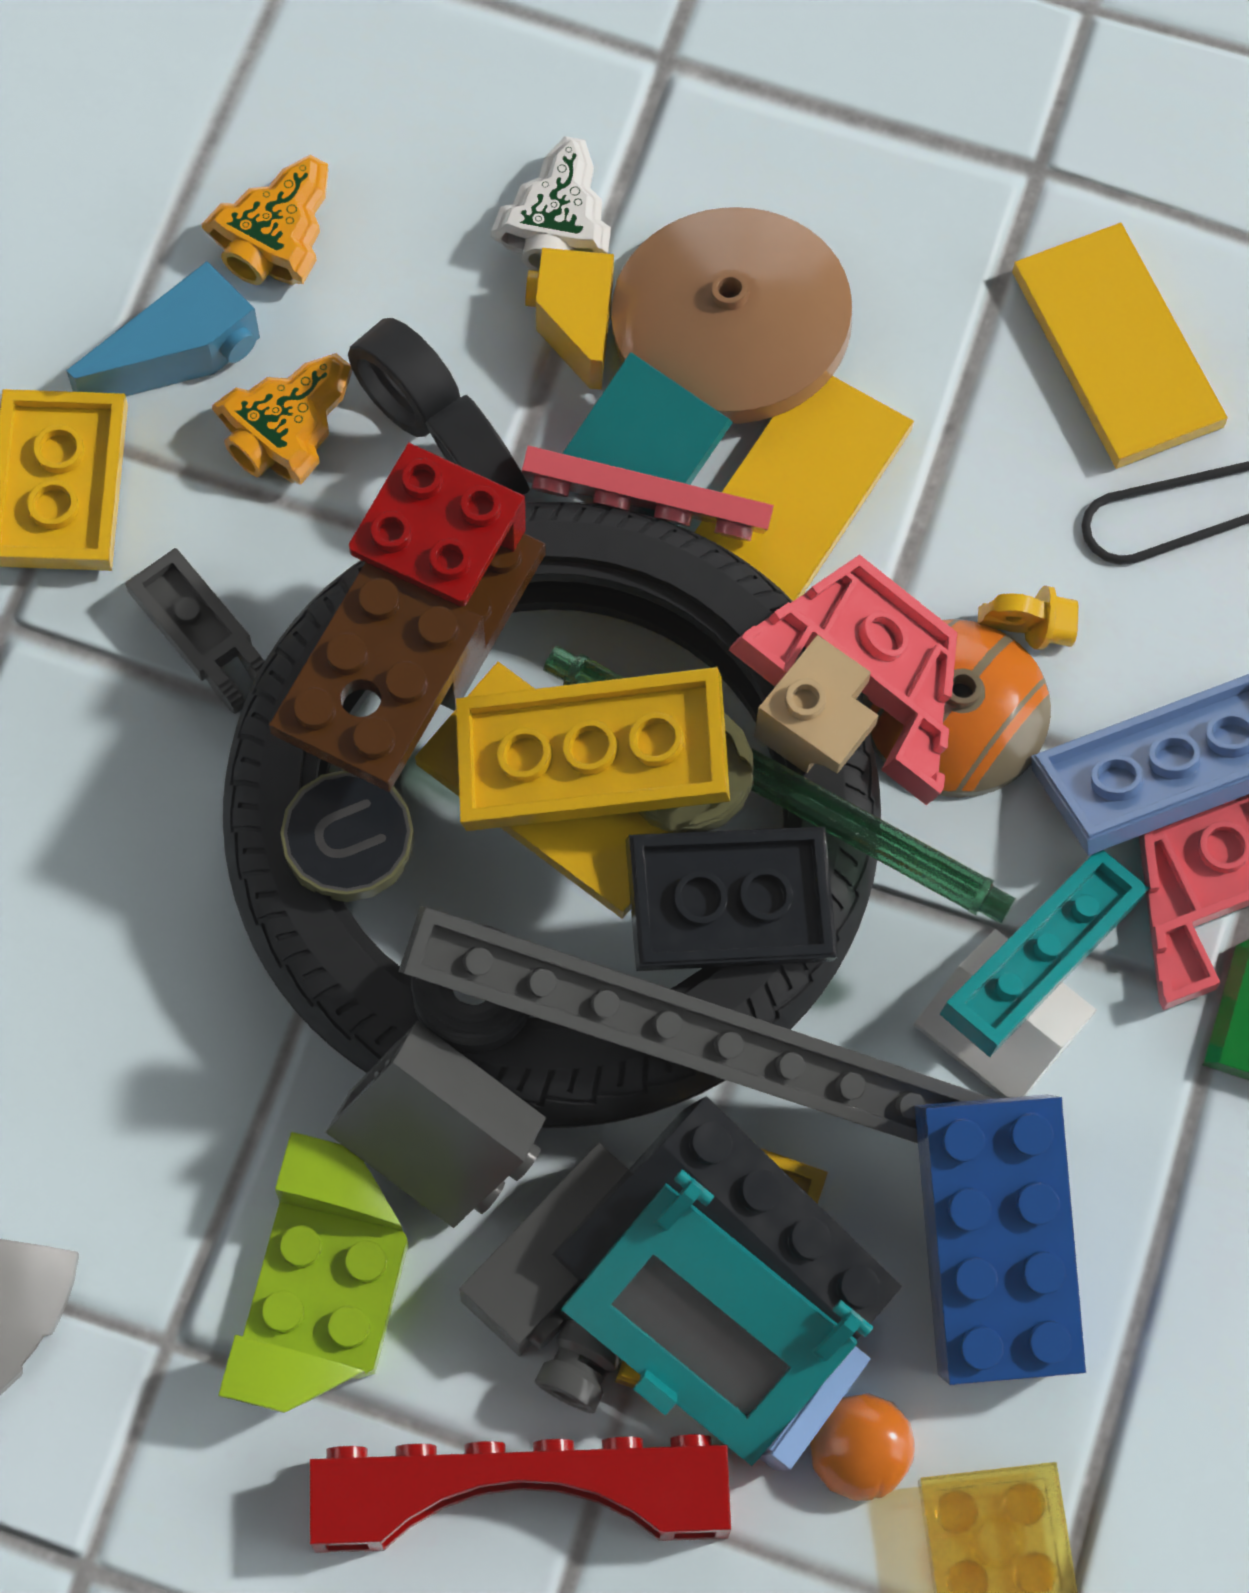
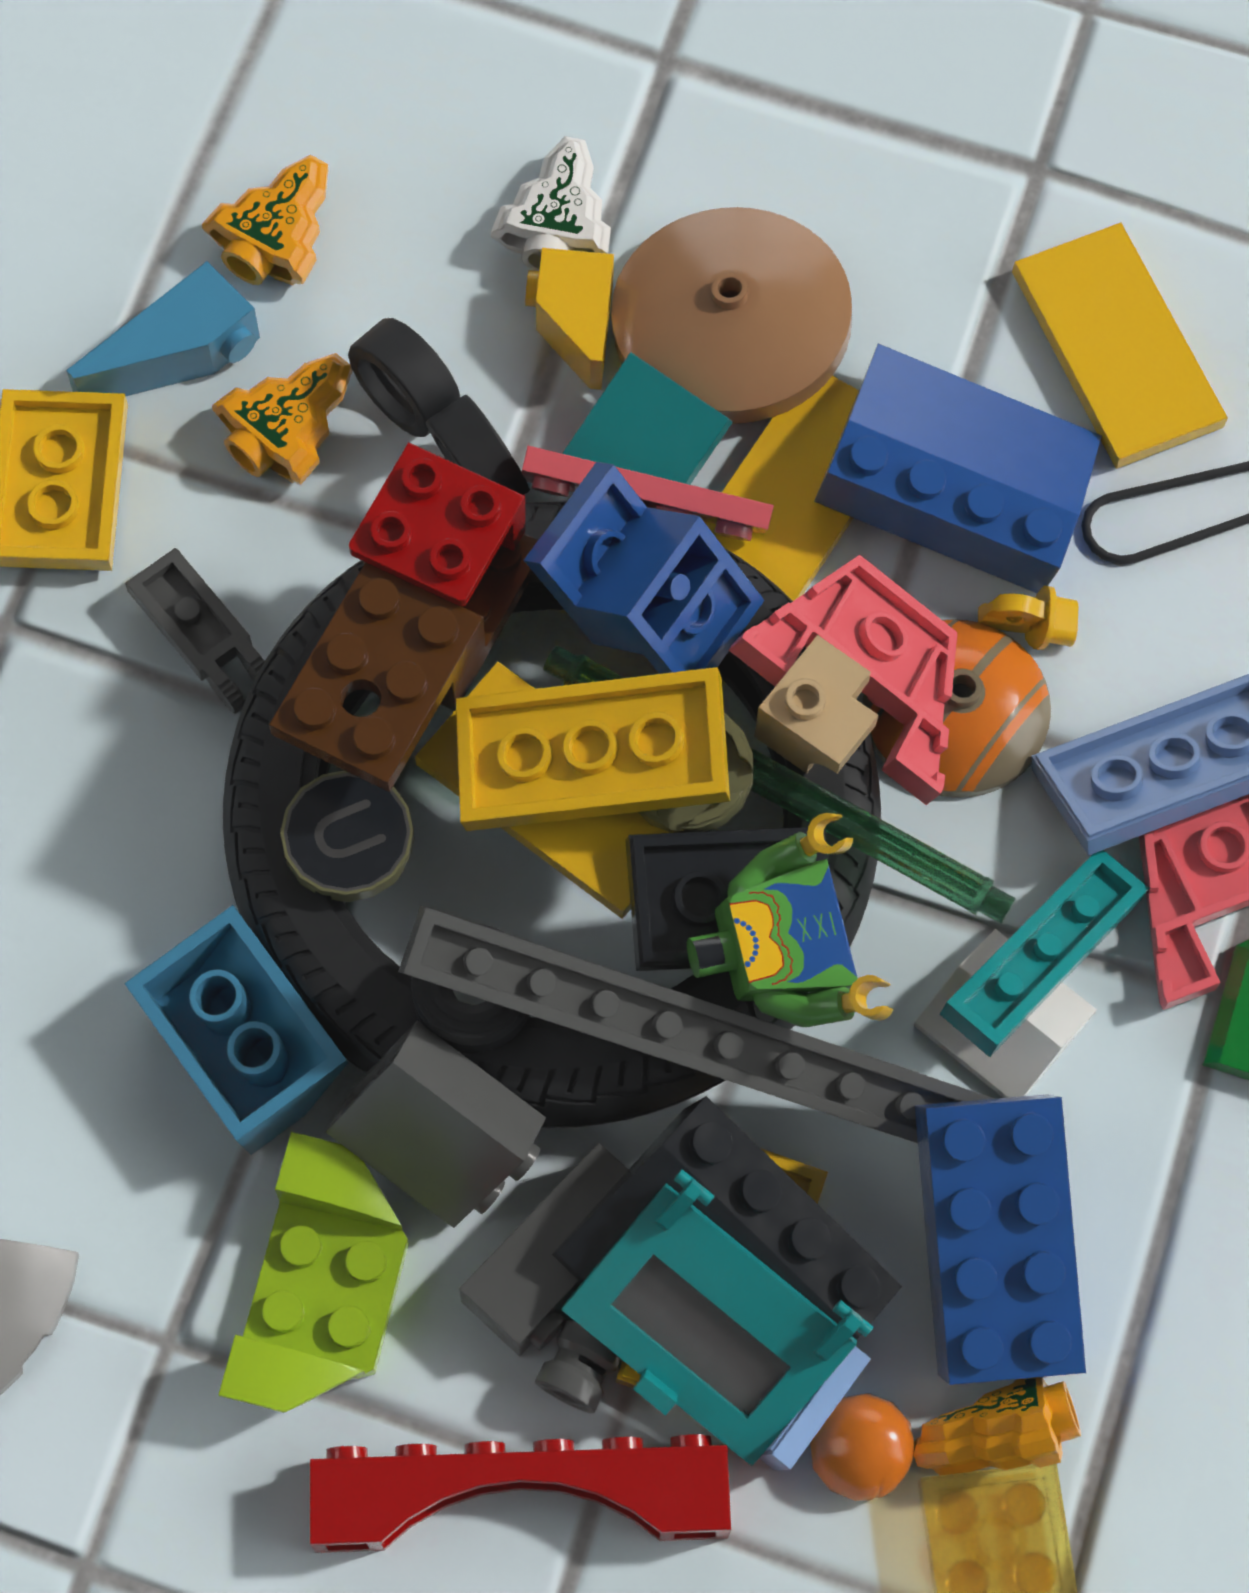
none -> dark azure slope [124,905,348,1155]
none -> blue bracket [524,462,765,674]
none -> torso [687,813,893,1027]
none -> blue slope [814,343,1102,593]
none -> light orange rock [913,1377,1081,1476]

